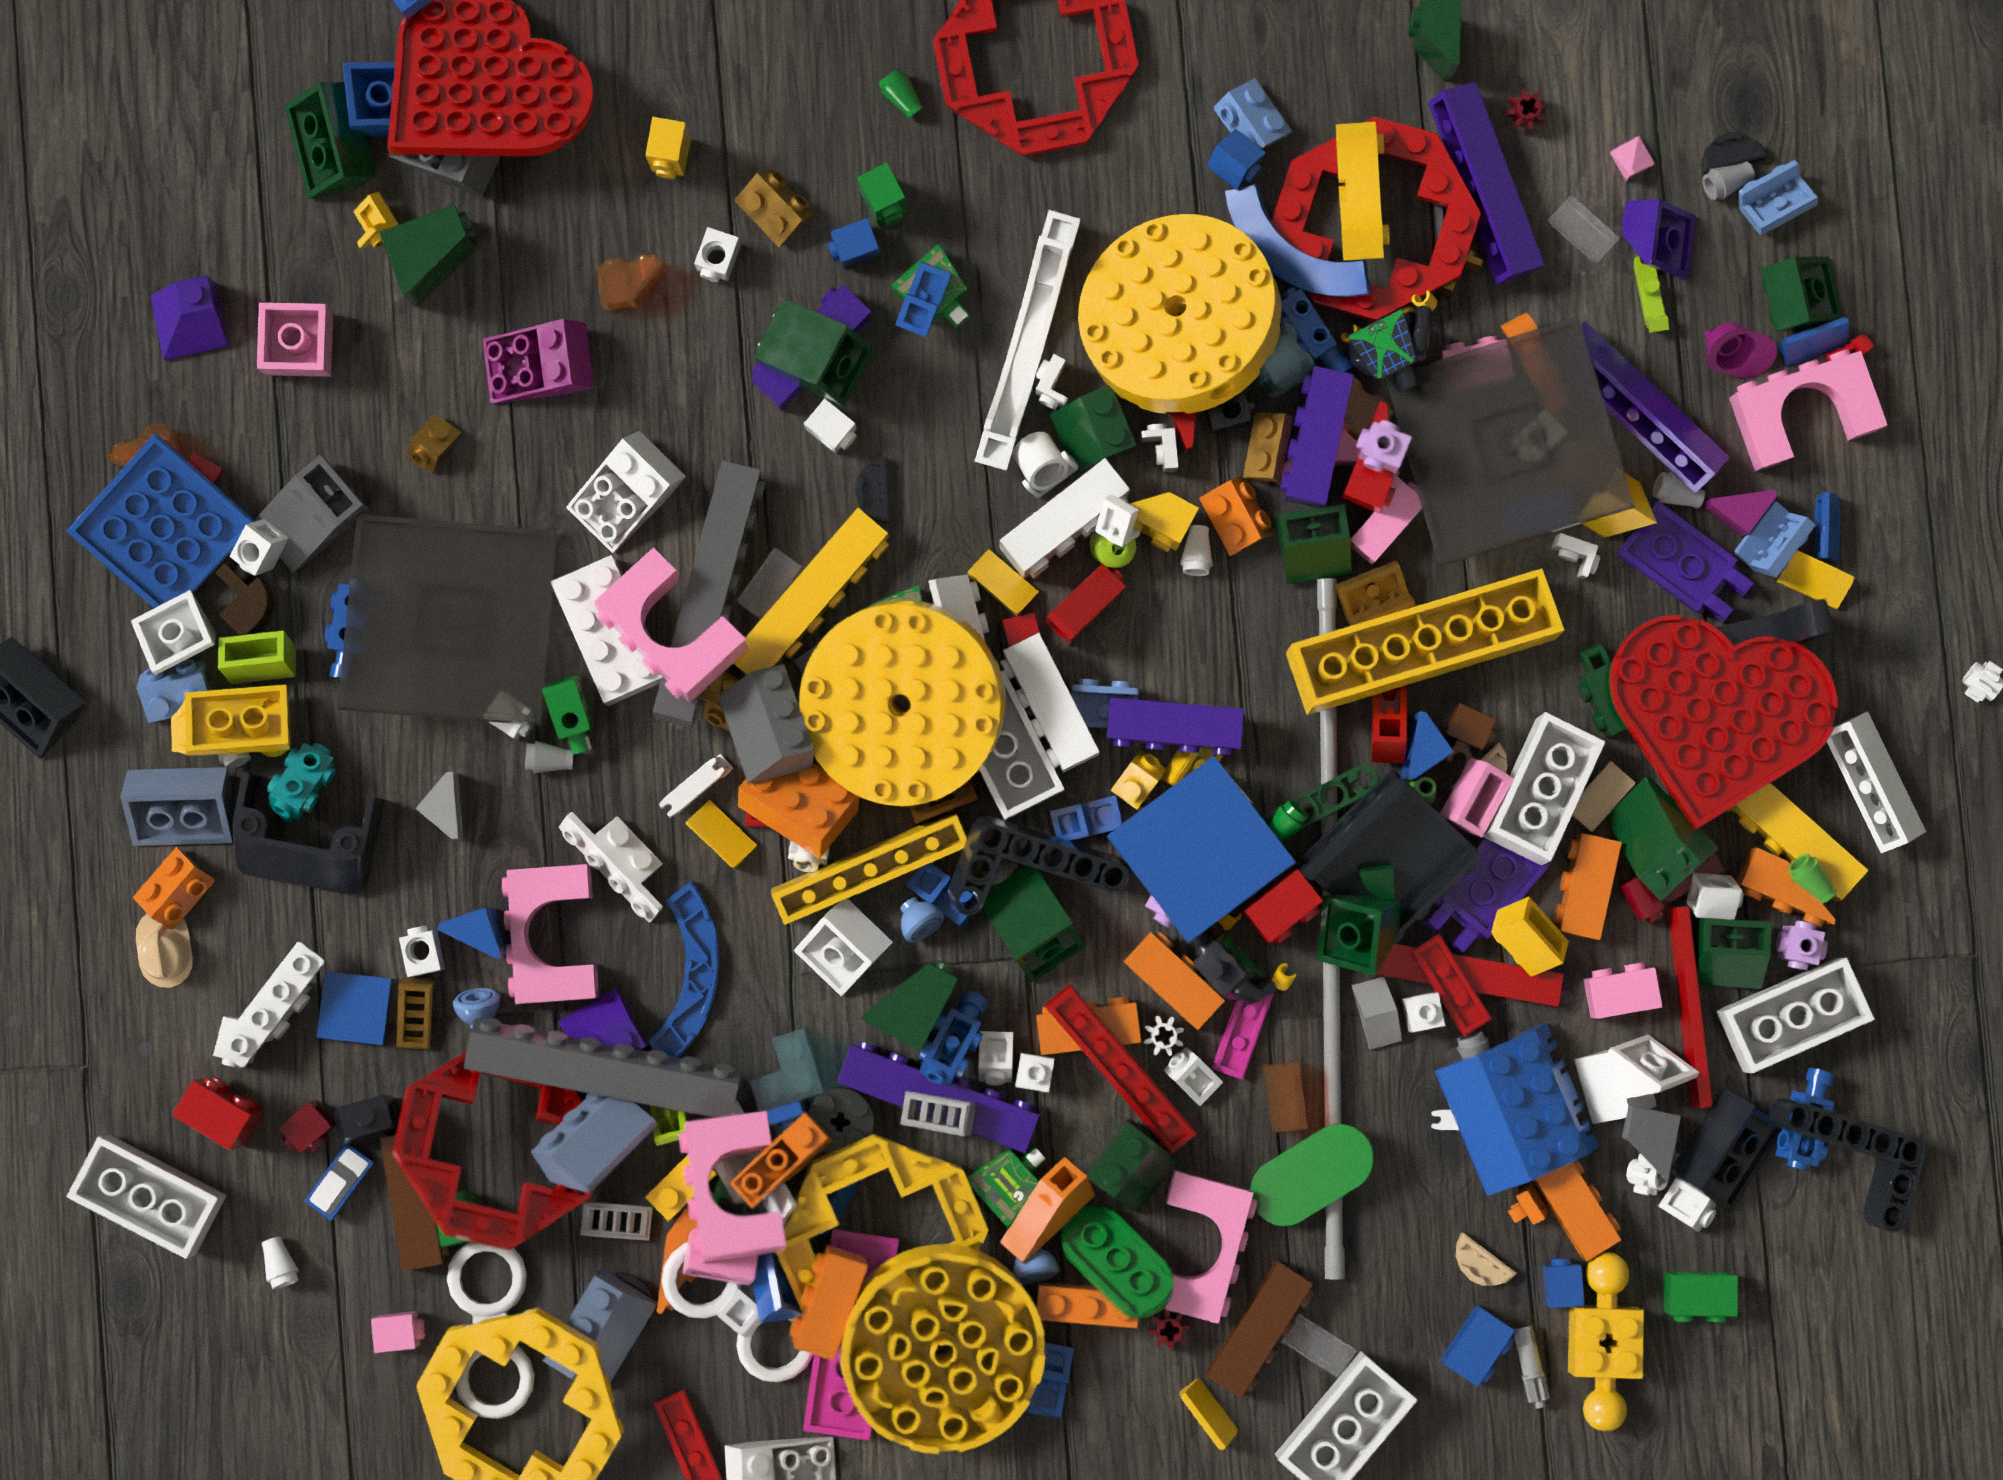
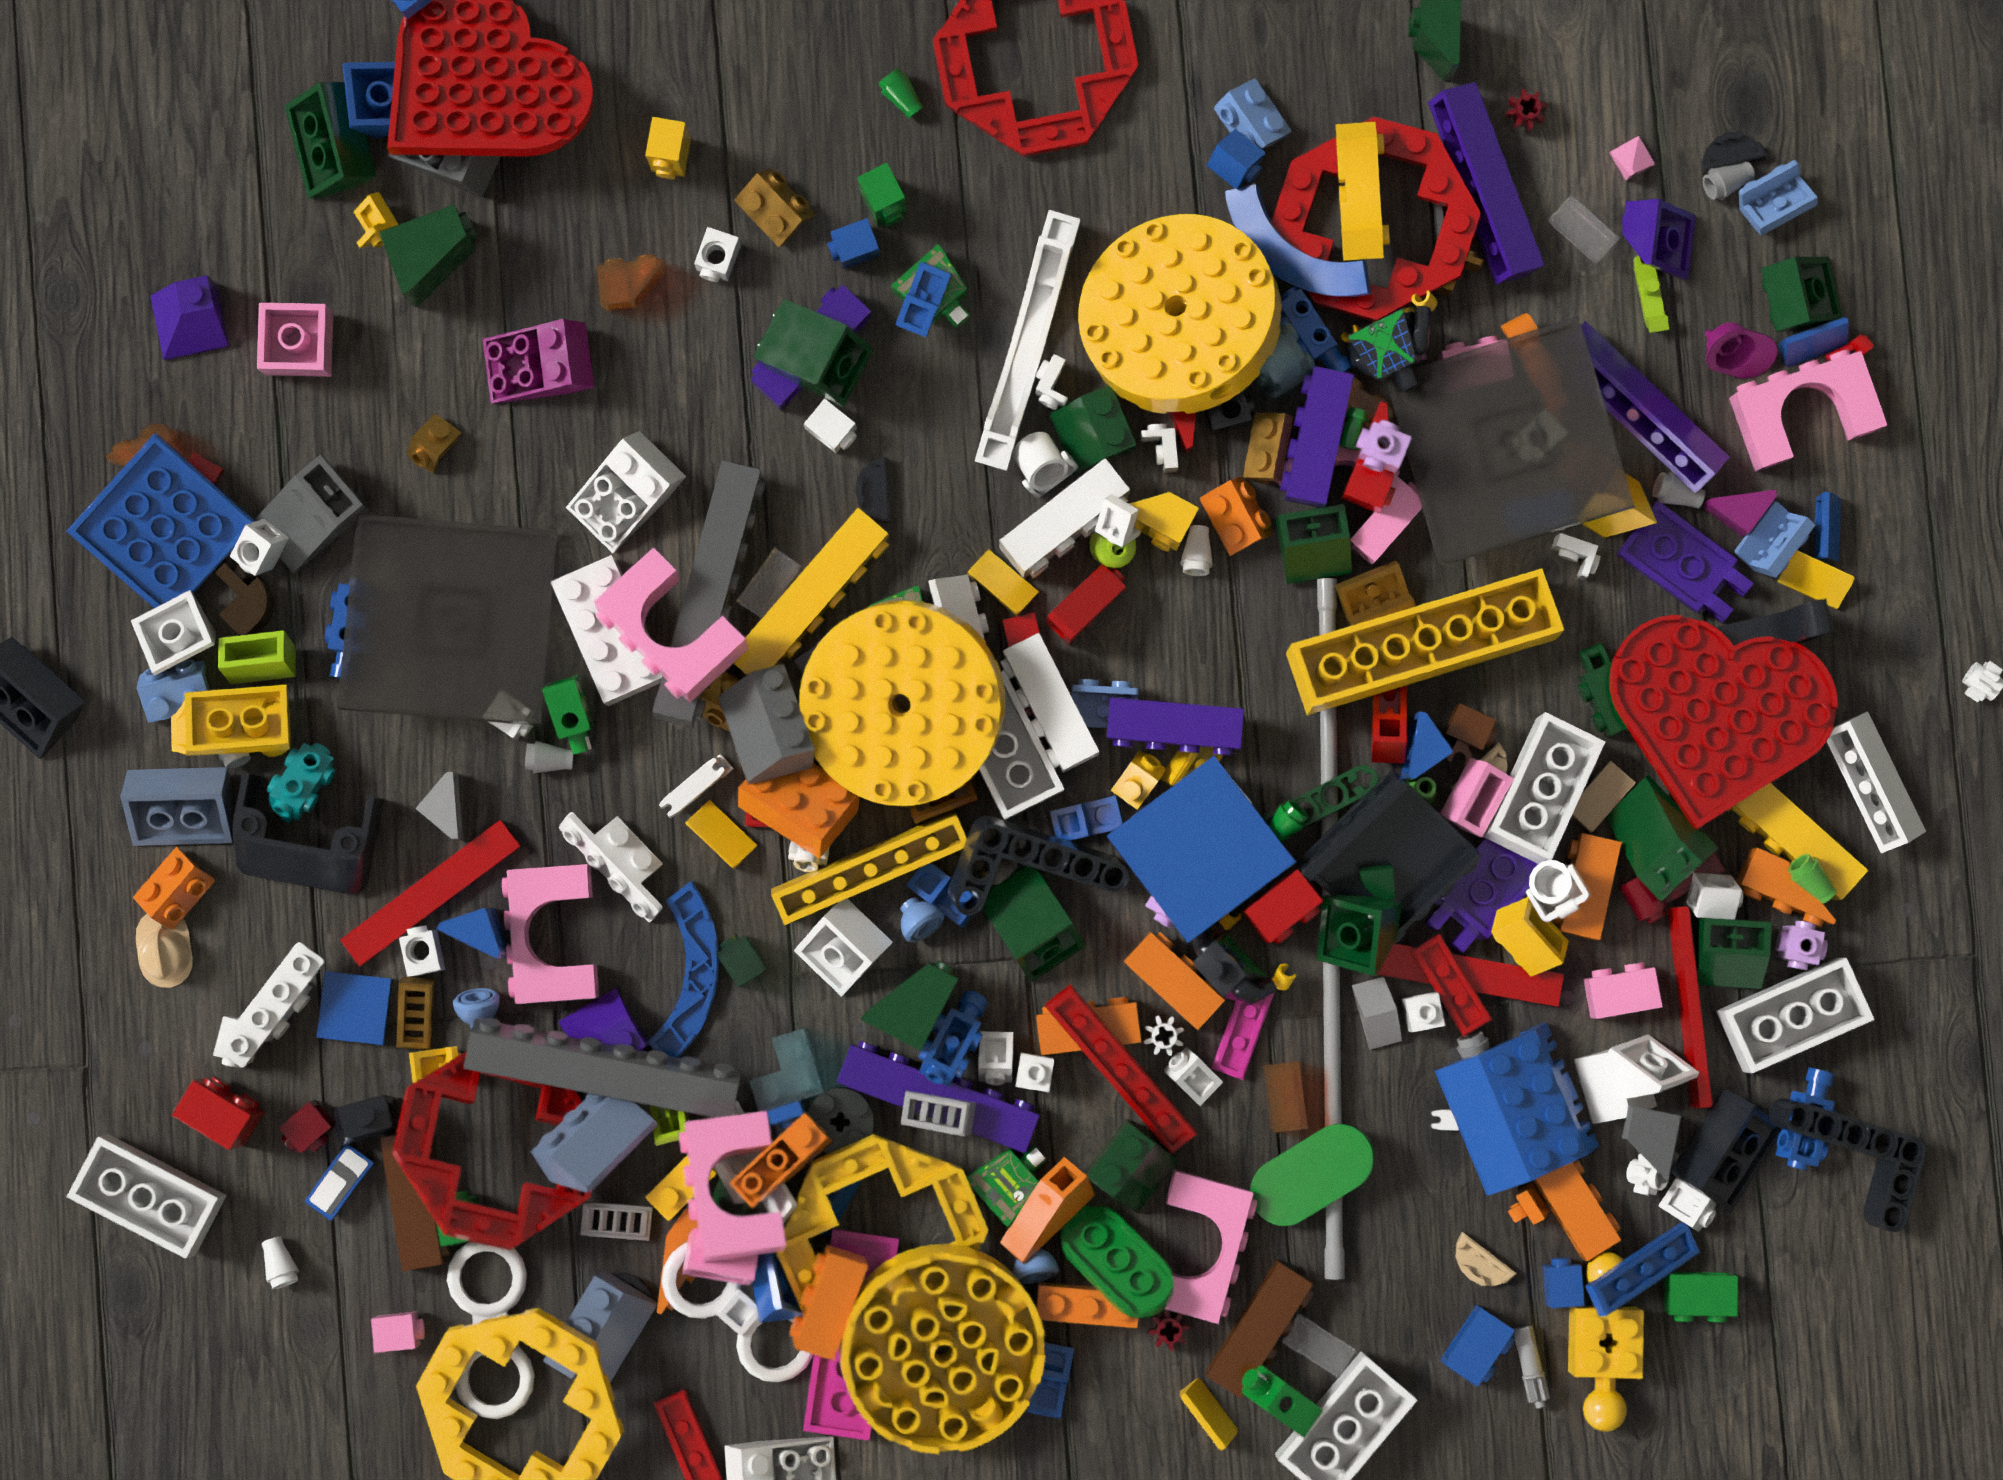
none -> red tile [340,820,522,967]
none -> yellow bracket [409,1046,461,1083]
none -> clear green brick [716,934,768,988]
none -> green torso [1242,1365,1323,1438]
none -> green pin [1339,407,1370,451]
none -> white piece [1526,860,1590,922]
none -> blue tile [1586,1223,1700,1316]

